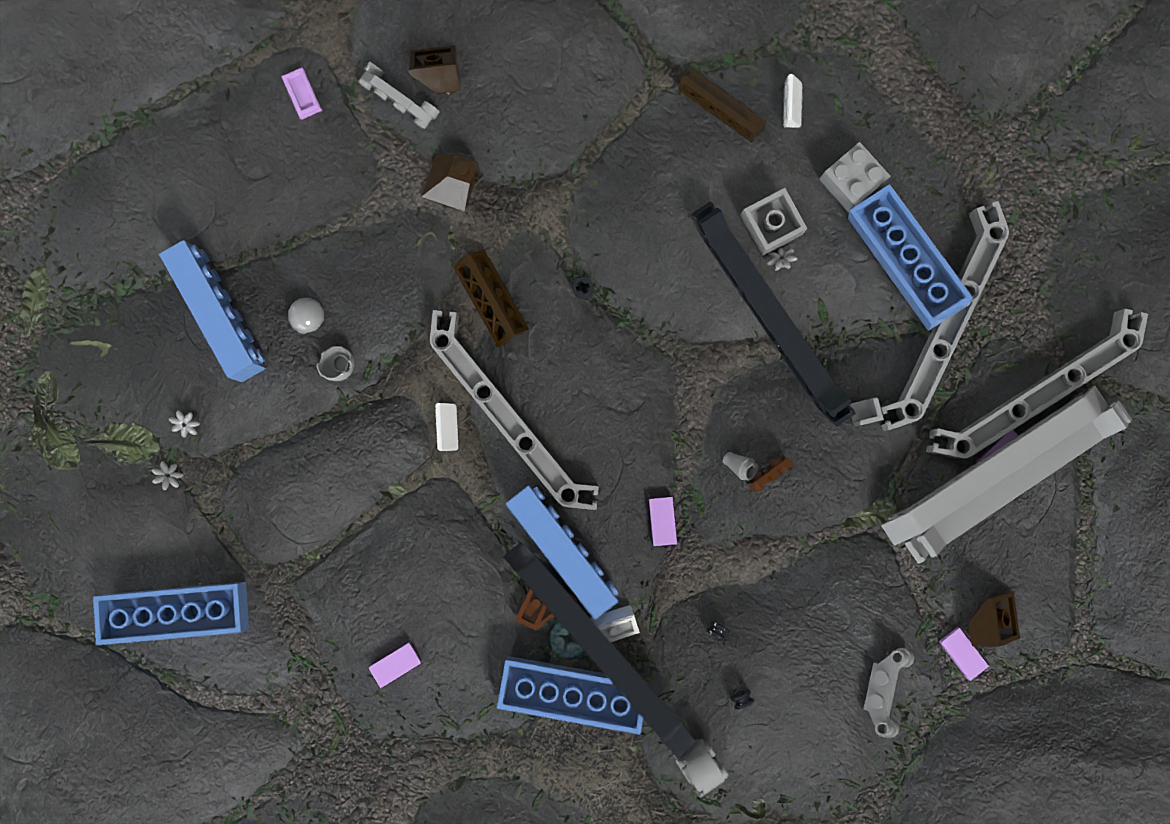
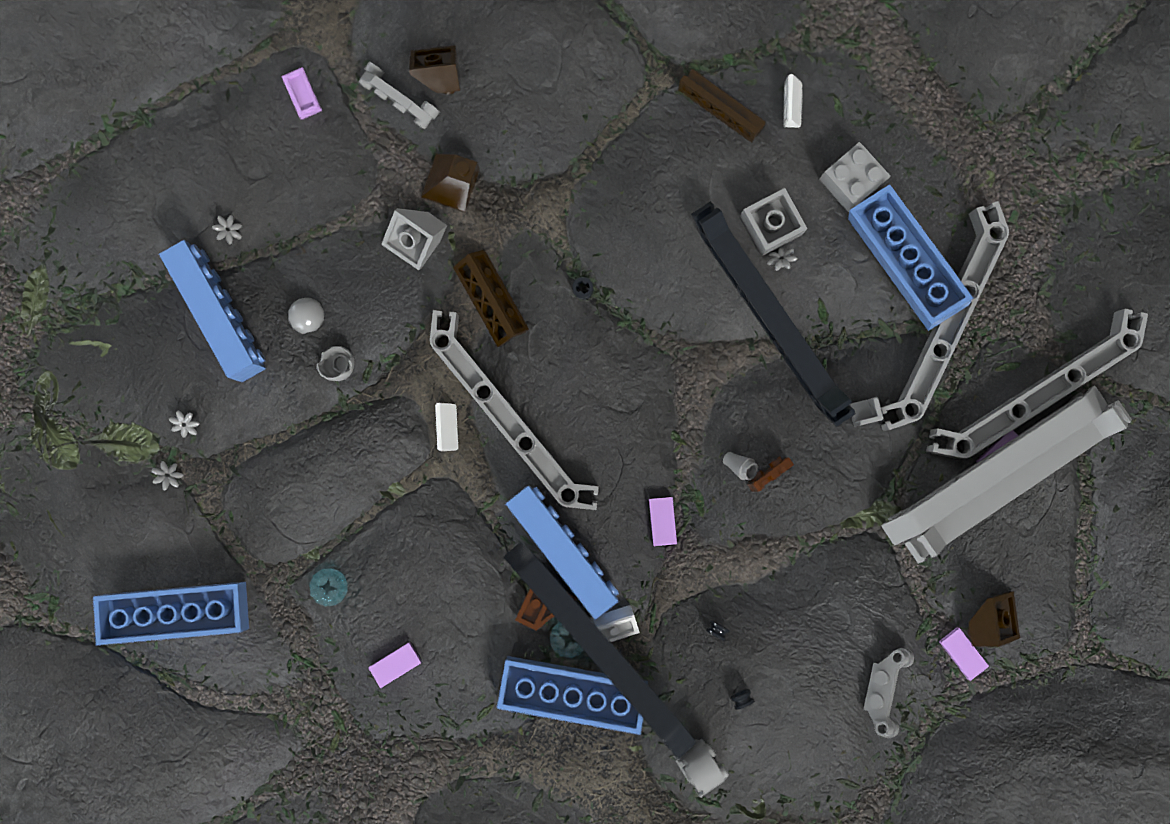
none -> light grey plant [212,215,242,245]
none -> clear light blue gear [309,568,348,606]
none -> light grey slope [381,208,447,270]

